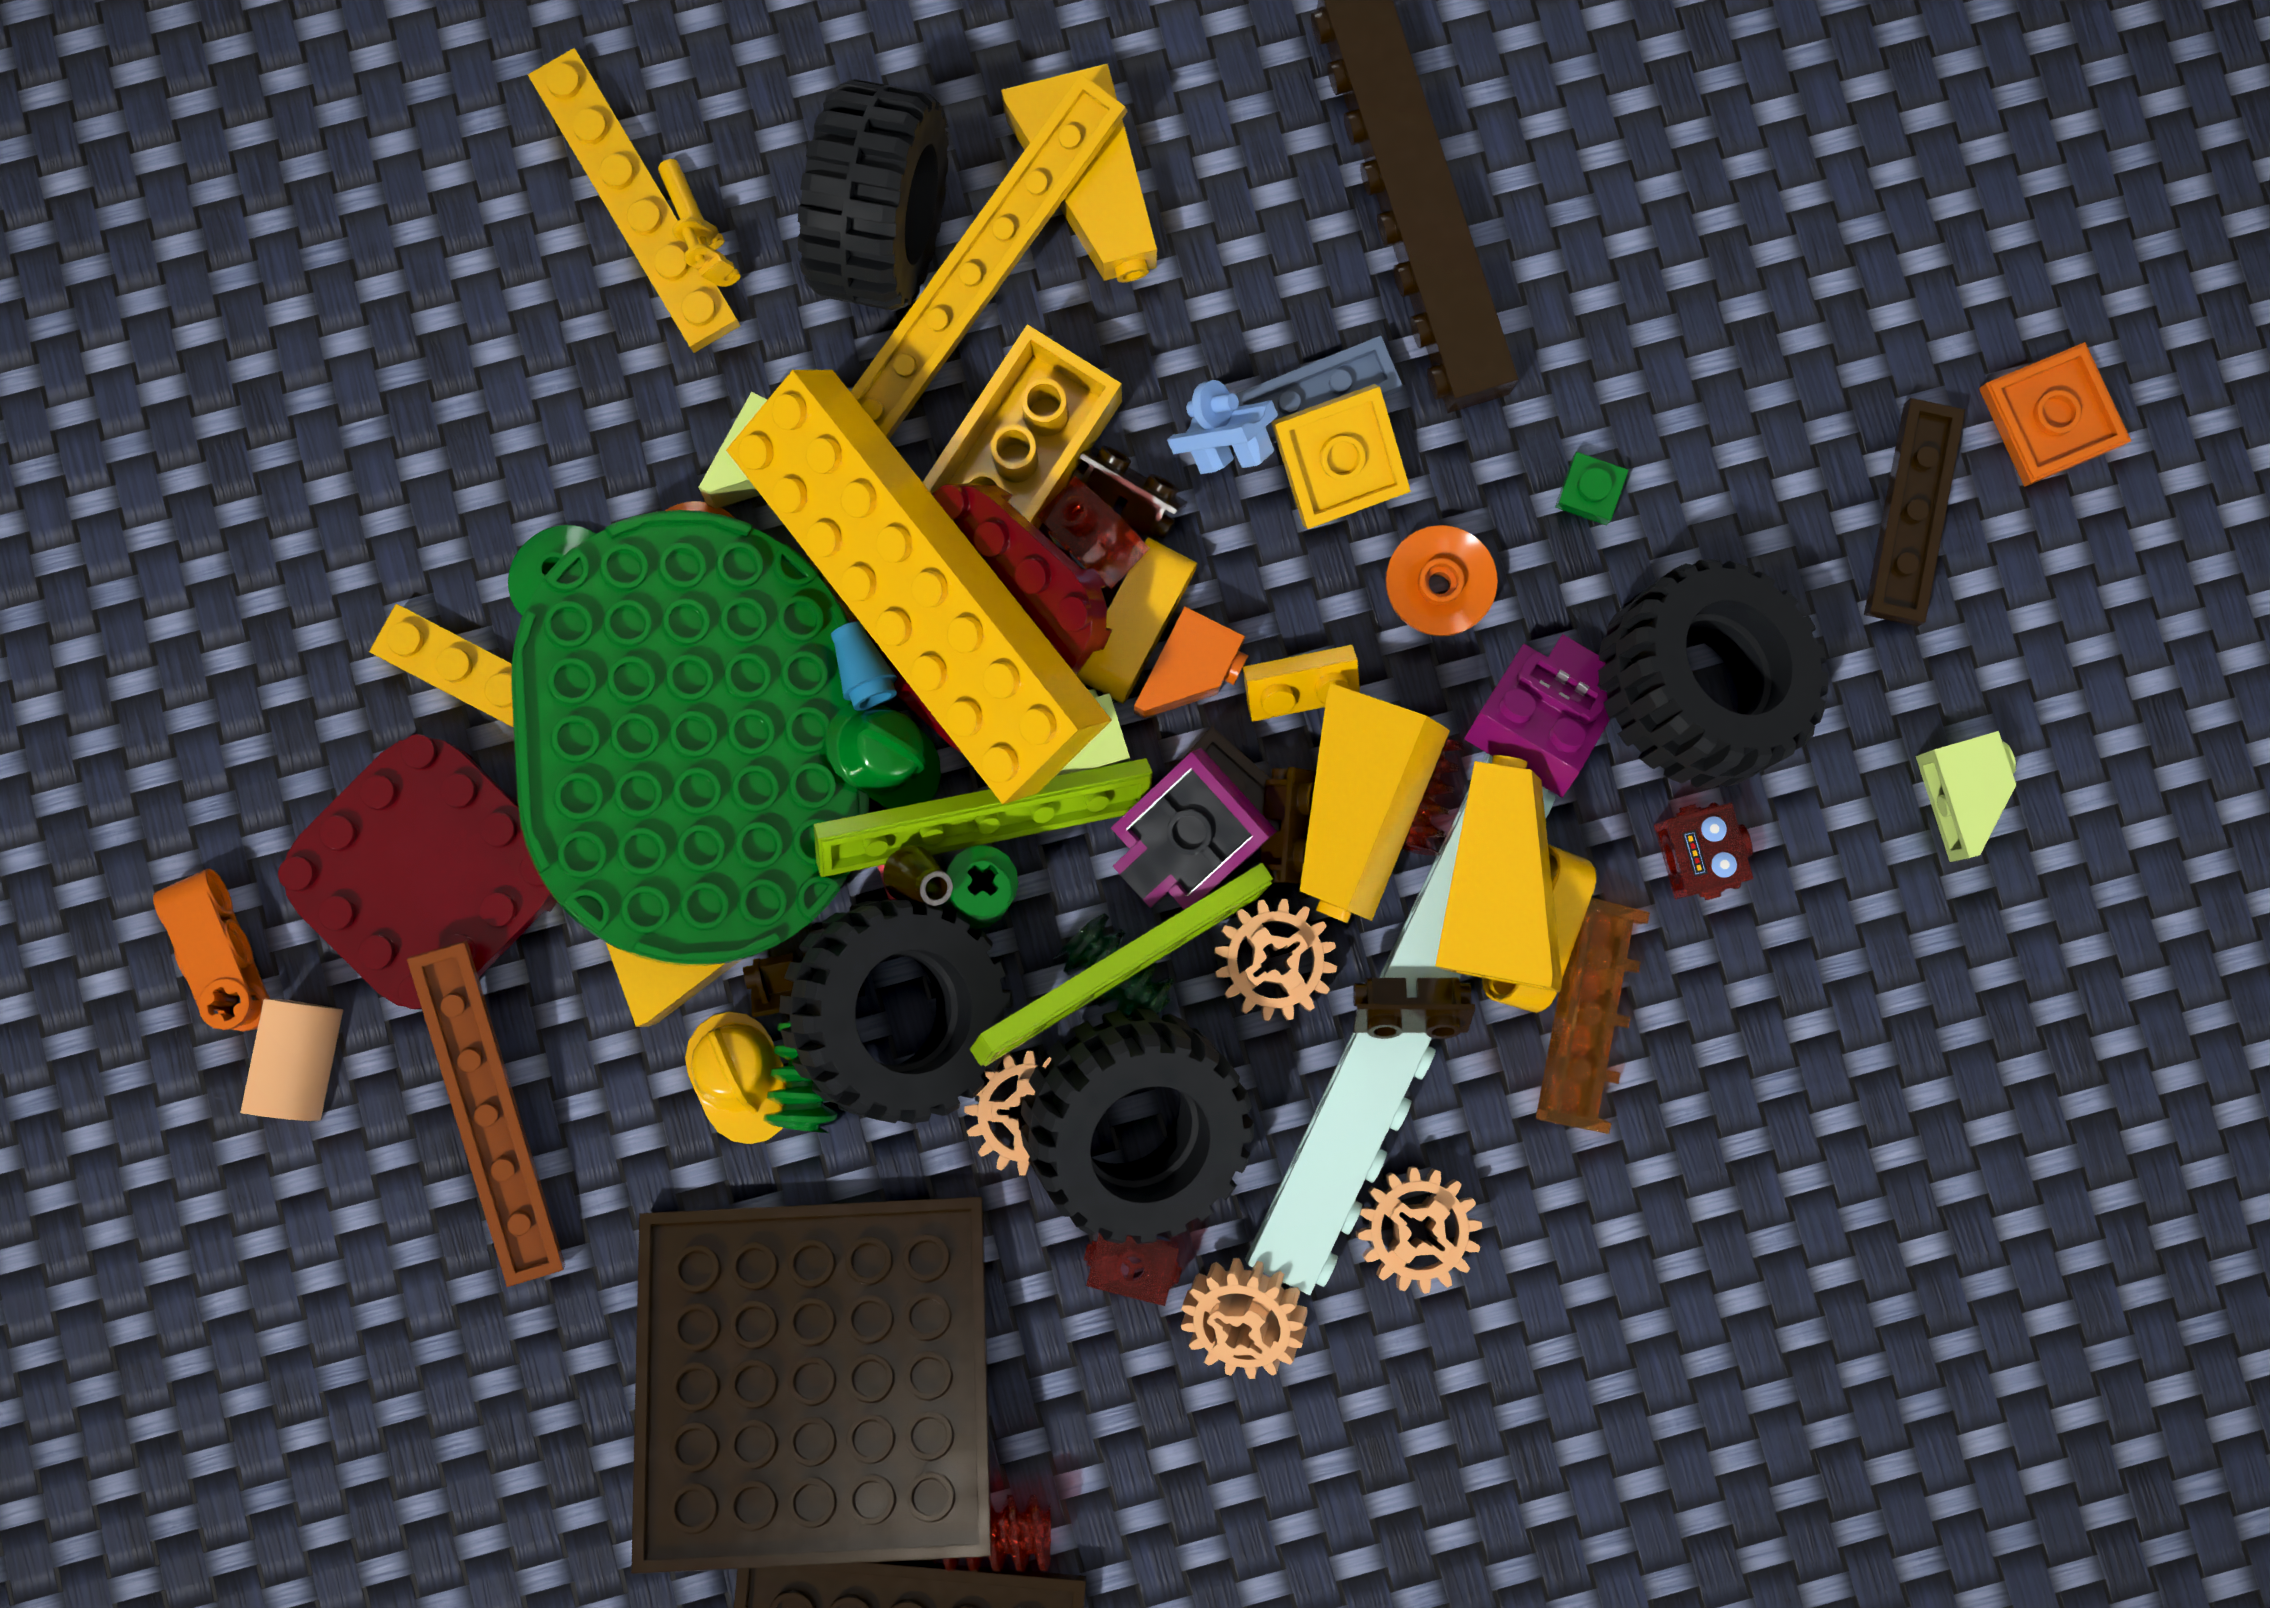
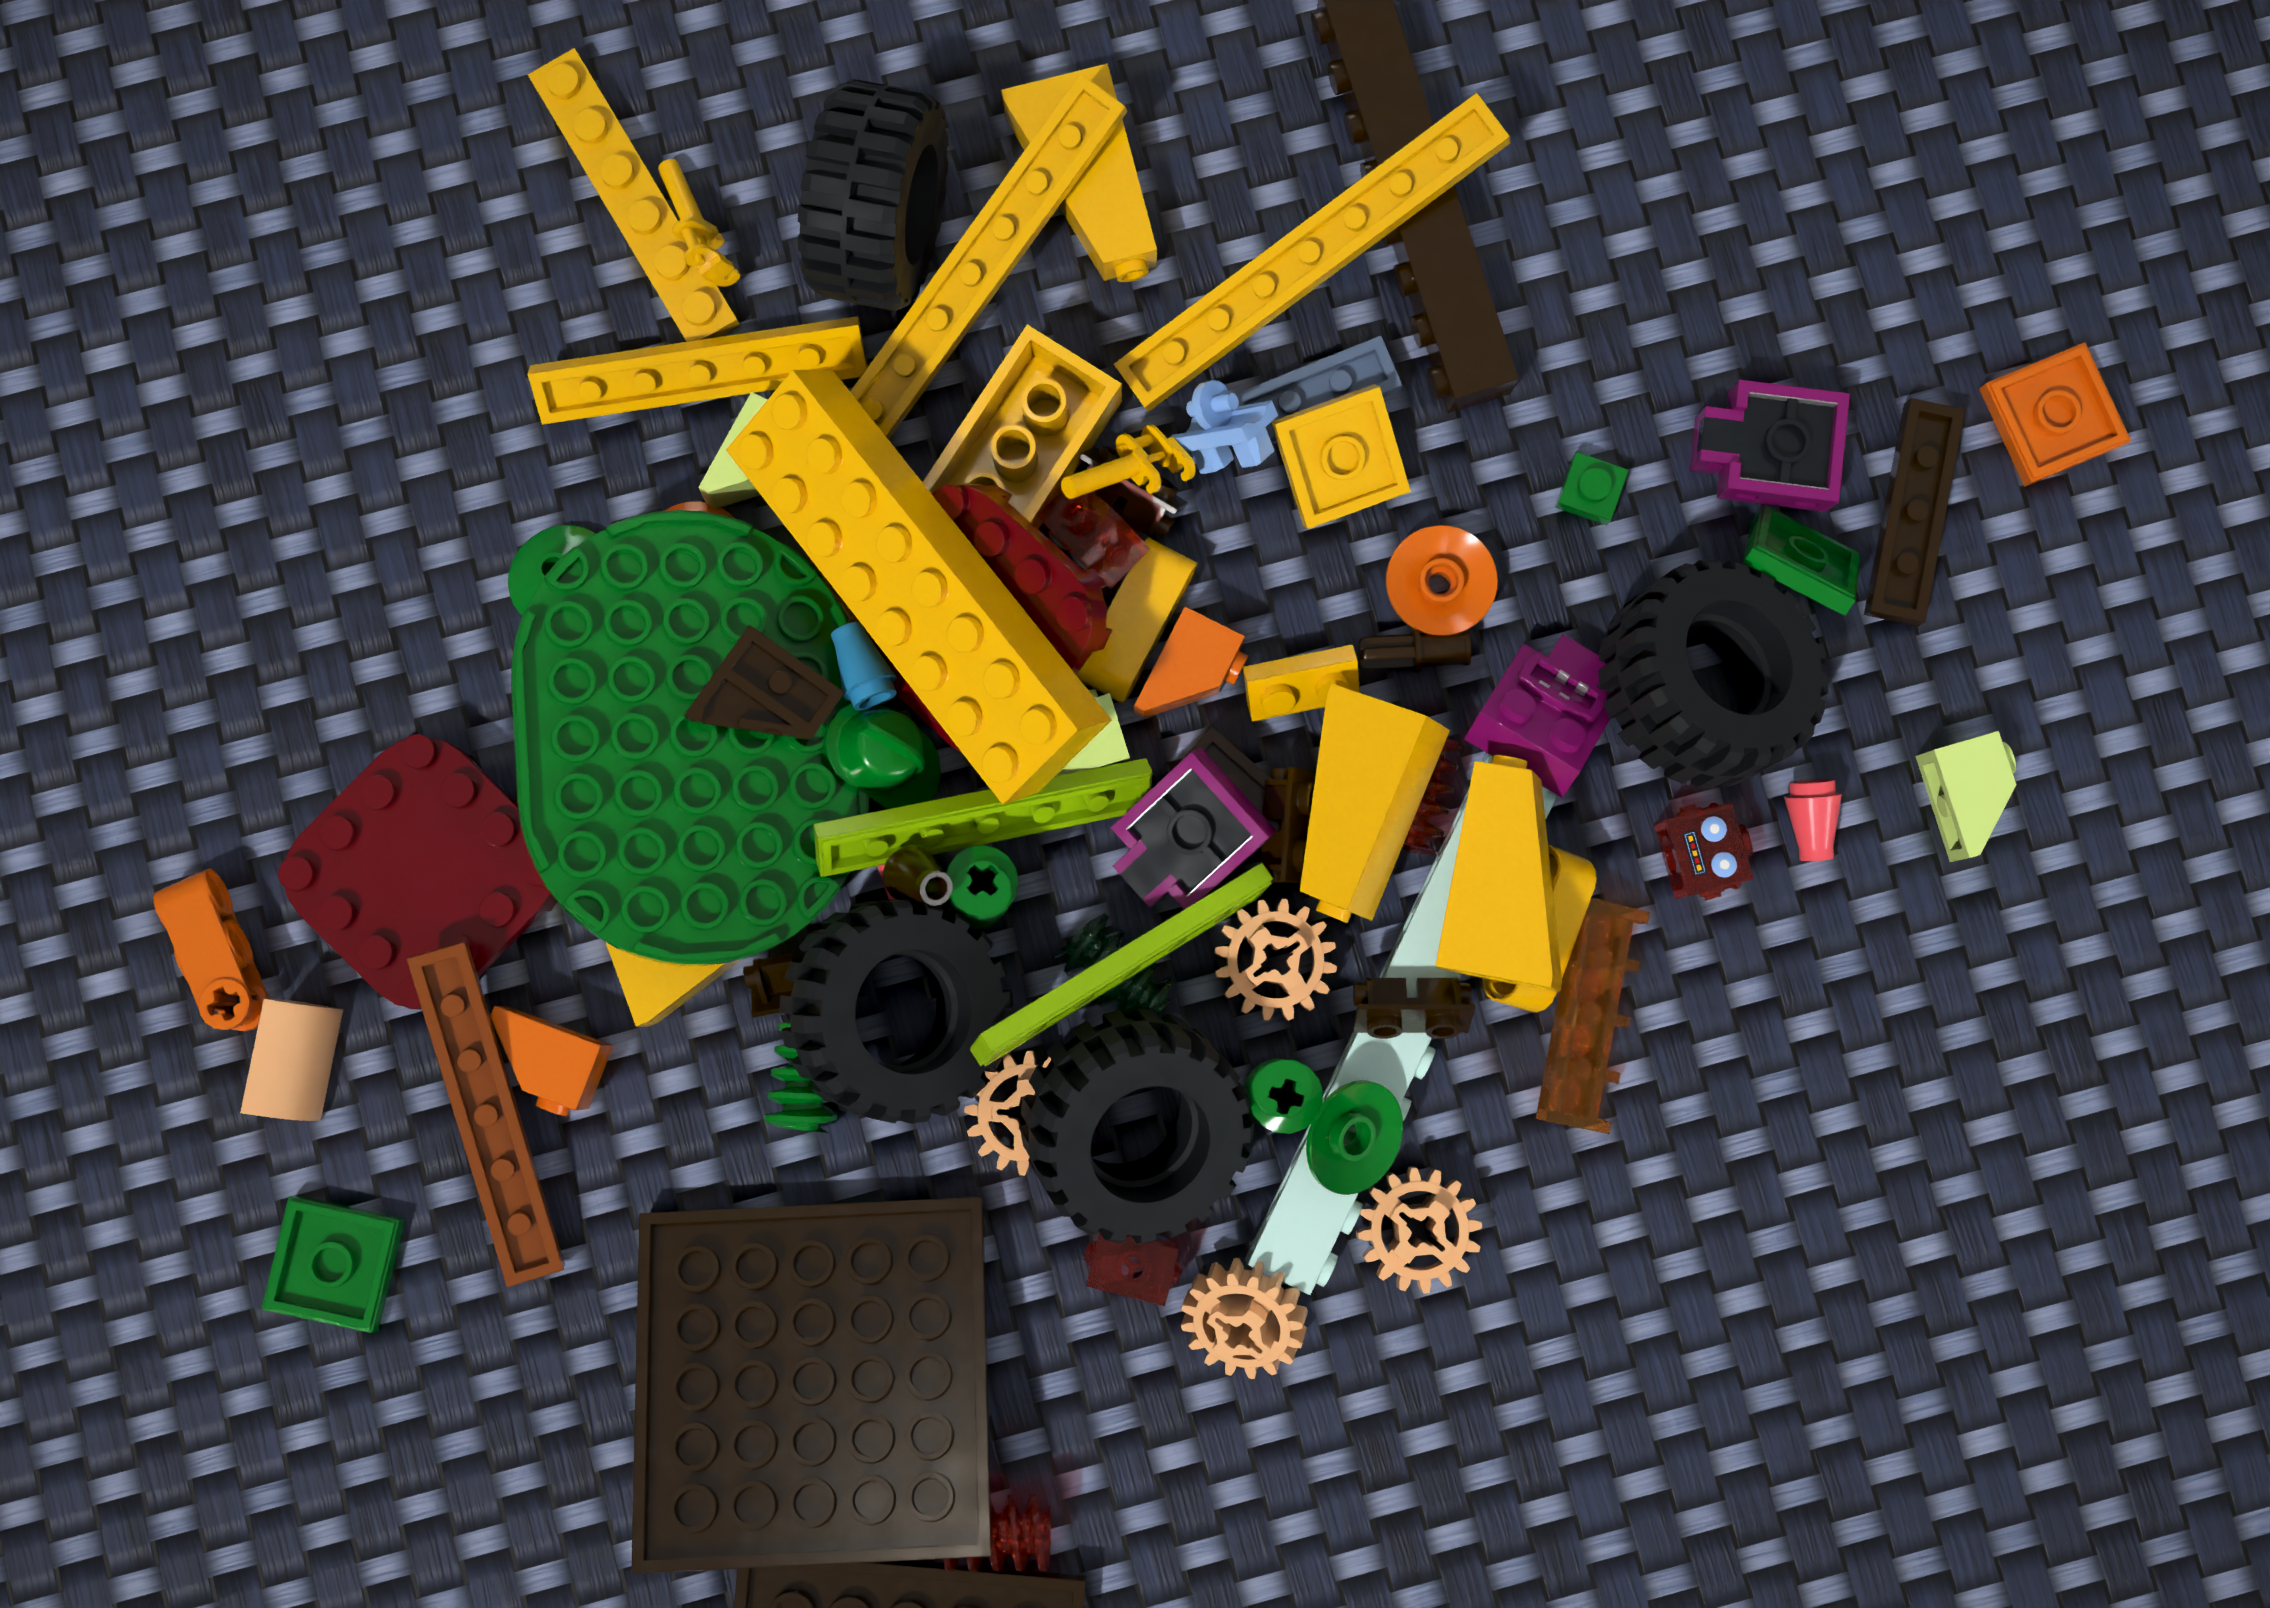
yellow plate [369,604,513,727] -> none
yellow piece [685,1012,785,1144] -> none
none -> green tile [261,1195,405,1333]
none -> orange slope [490,1006,614,1117]
none -> yellow plate [528,316,868,425]
none -> dark brown wing [684,625,845,740]
none -> yellow piece [1061,424,1196,499]
none -> yellow plate [1114,93,1510,412]
none -> green piece [1244,1059,1323,1134]
none -> green dish [1306,1080,1403,1195]
none -> dark brown axle [1358,629,1471,673]
none -> piece [1689,380,1850,512]
none -> green tile [1743,504,1860,616]
none -> coral cone [1784,779,1842,861]

